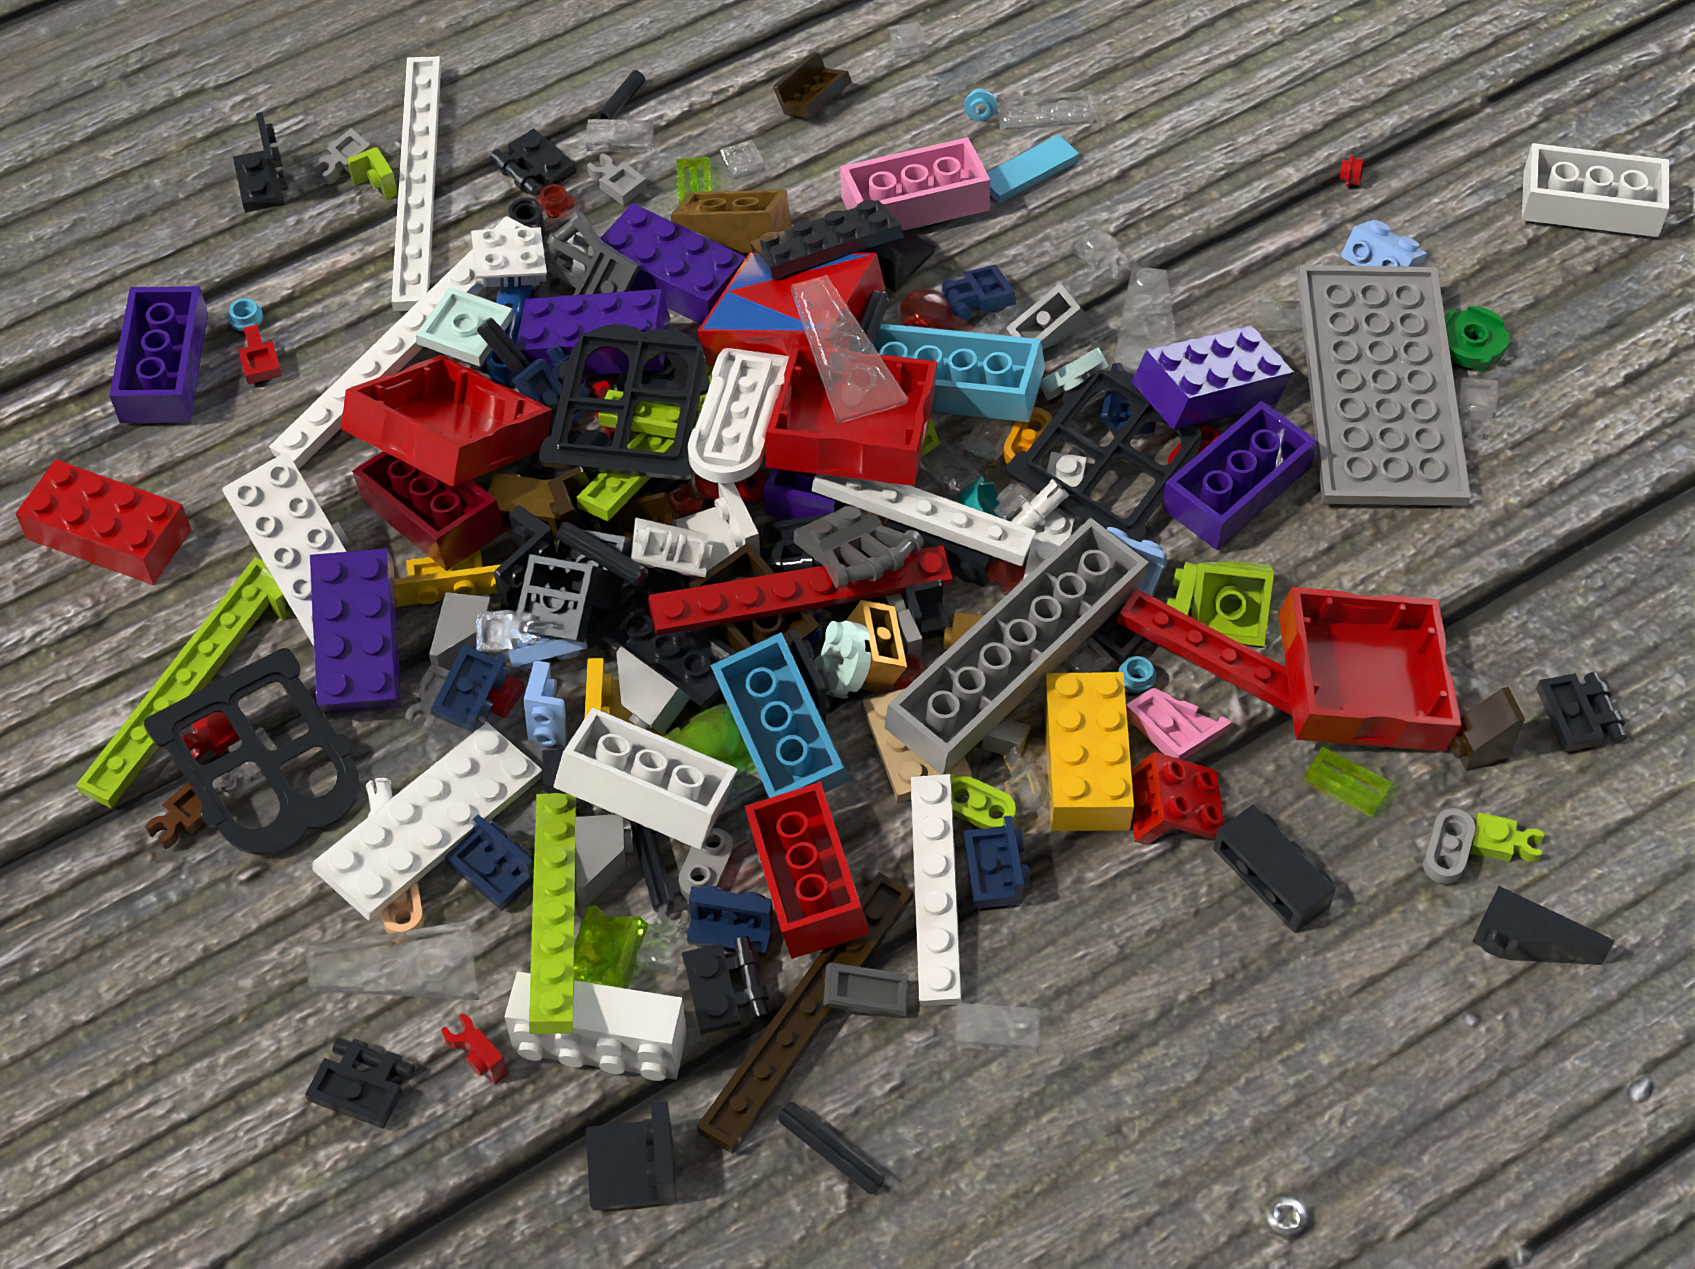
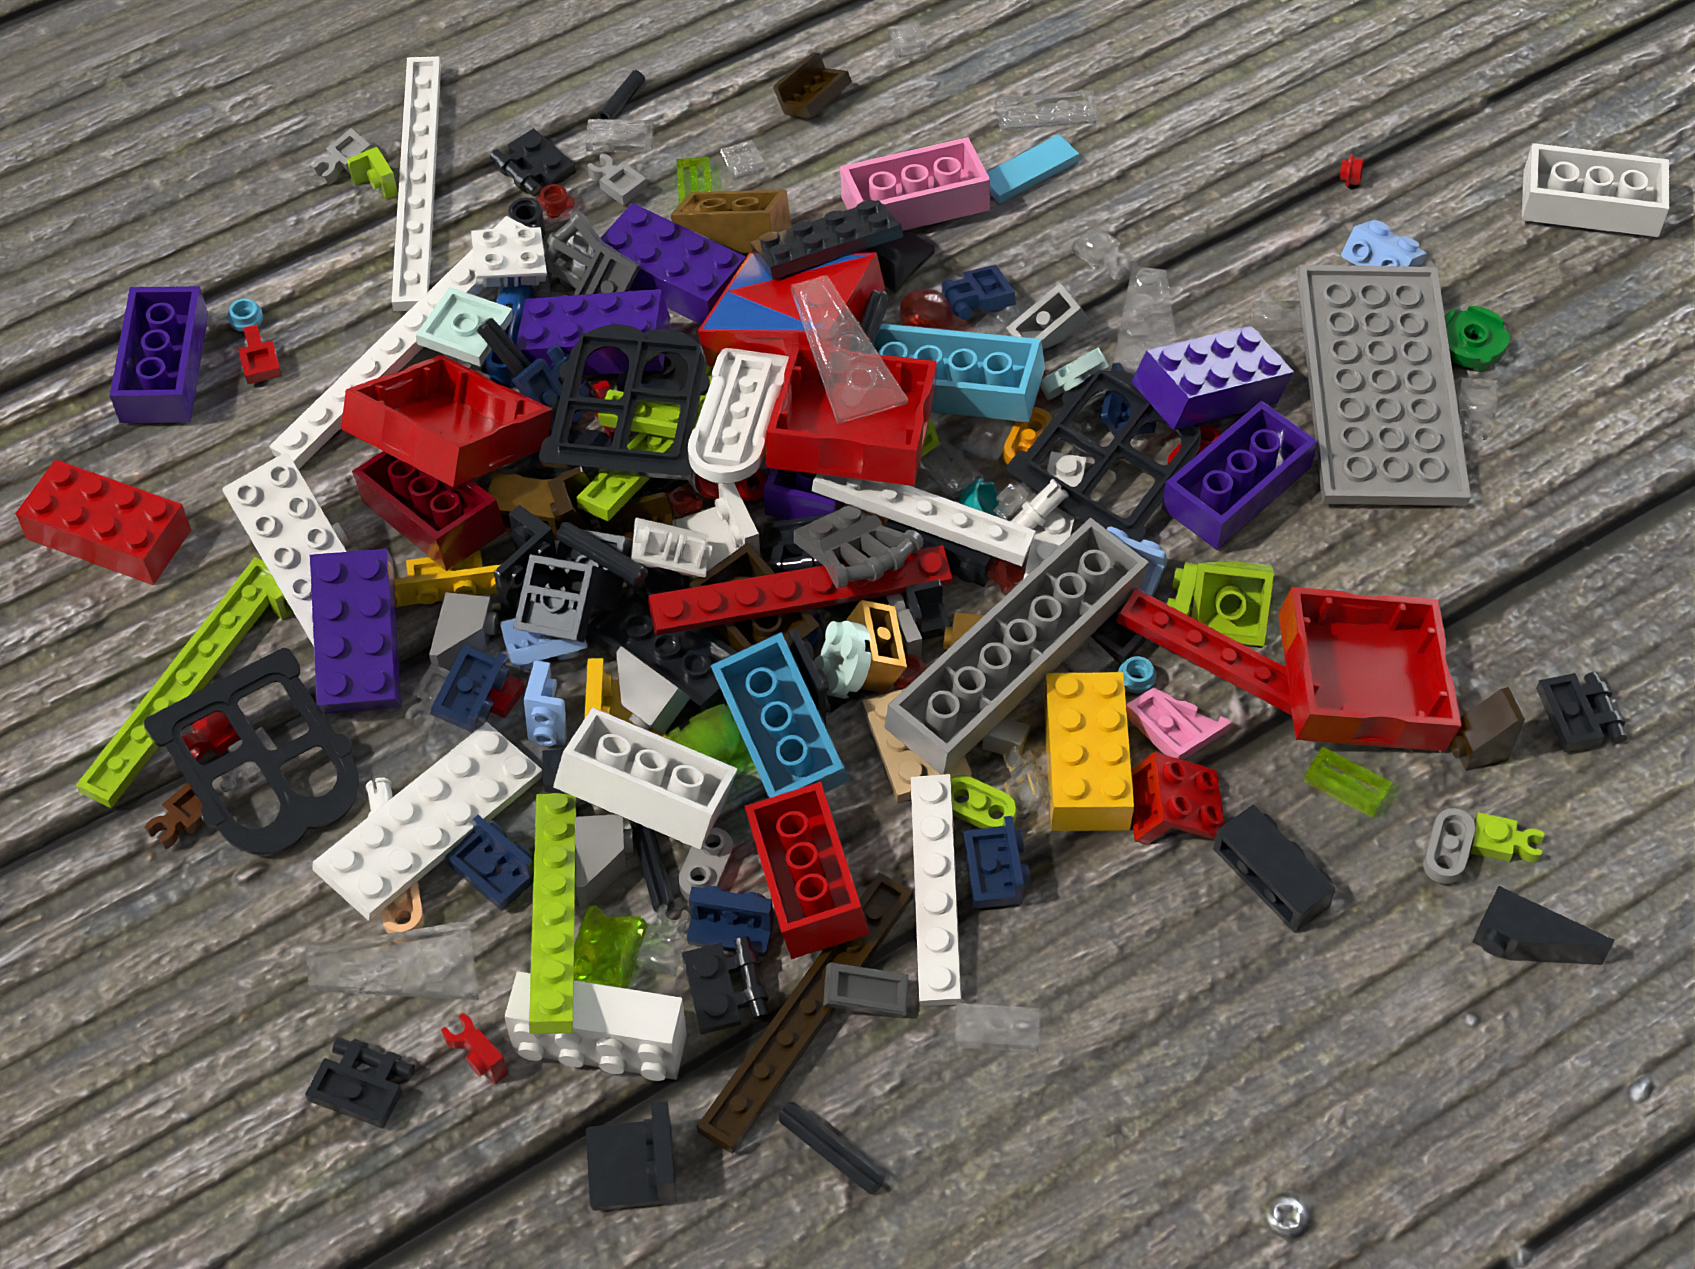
black bracket [233,112,288,213] -> none
clear plate [476,610,540,653] -> none
medium azure plate [964,89,997,121] -> none

